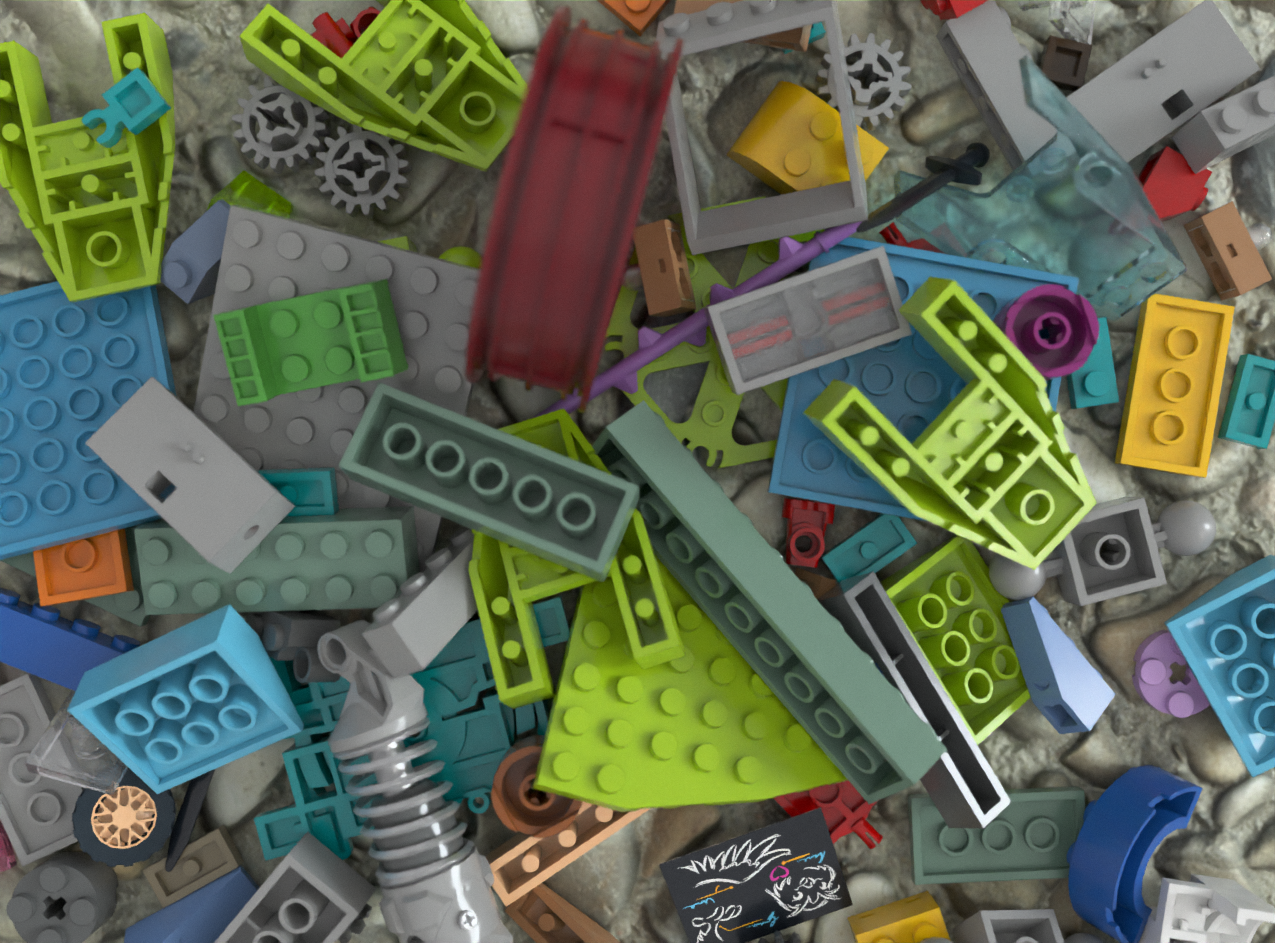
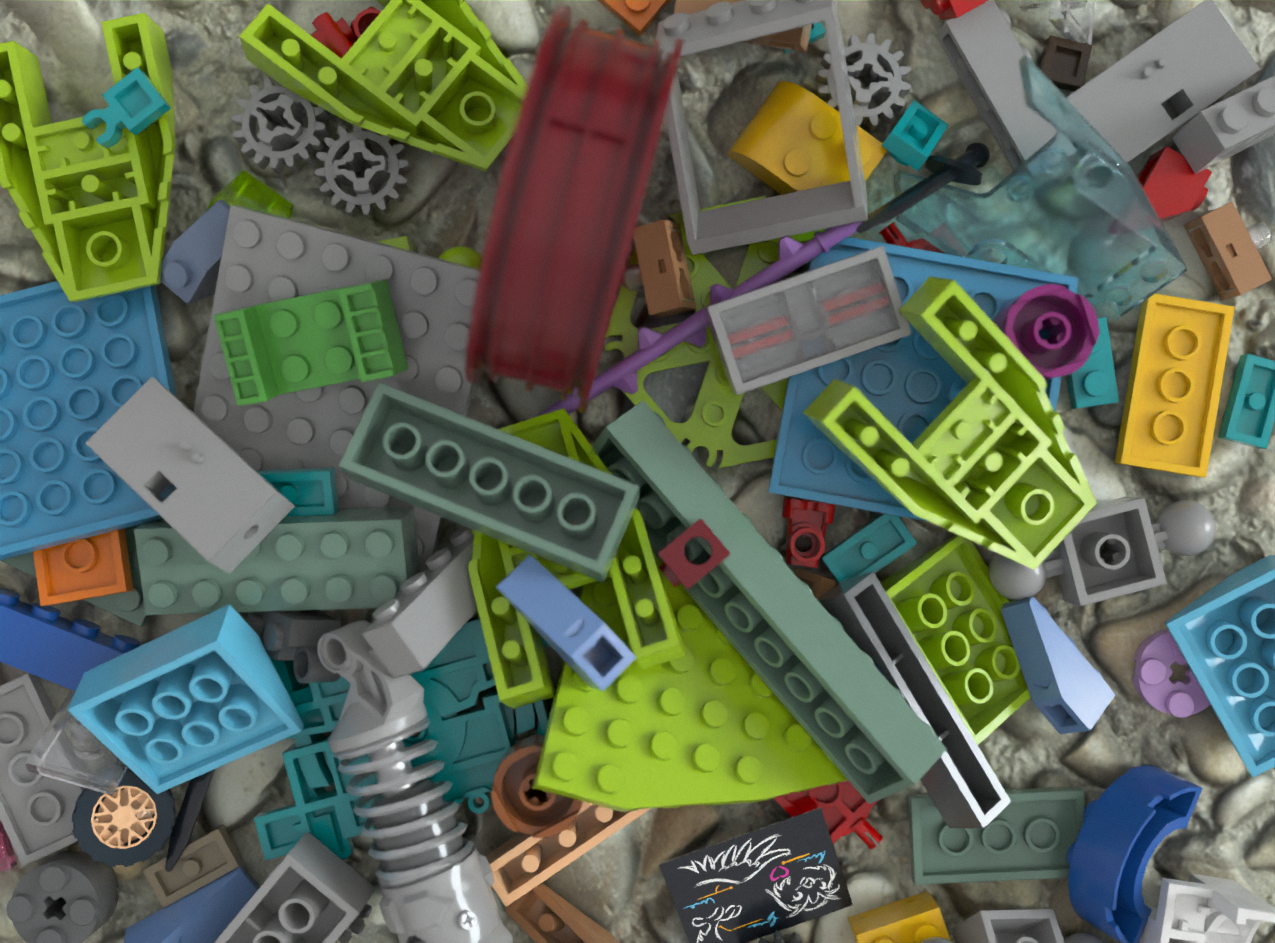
none -> medium blue slope [496,555,636,691]
none -> dark red bracket [658,519,730,590]
none -> teal plate [882,100,949,171]

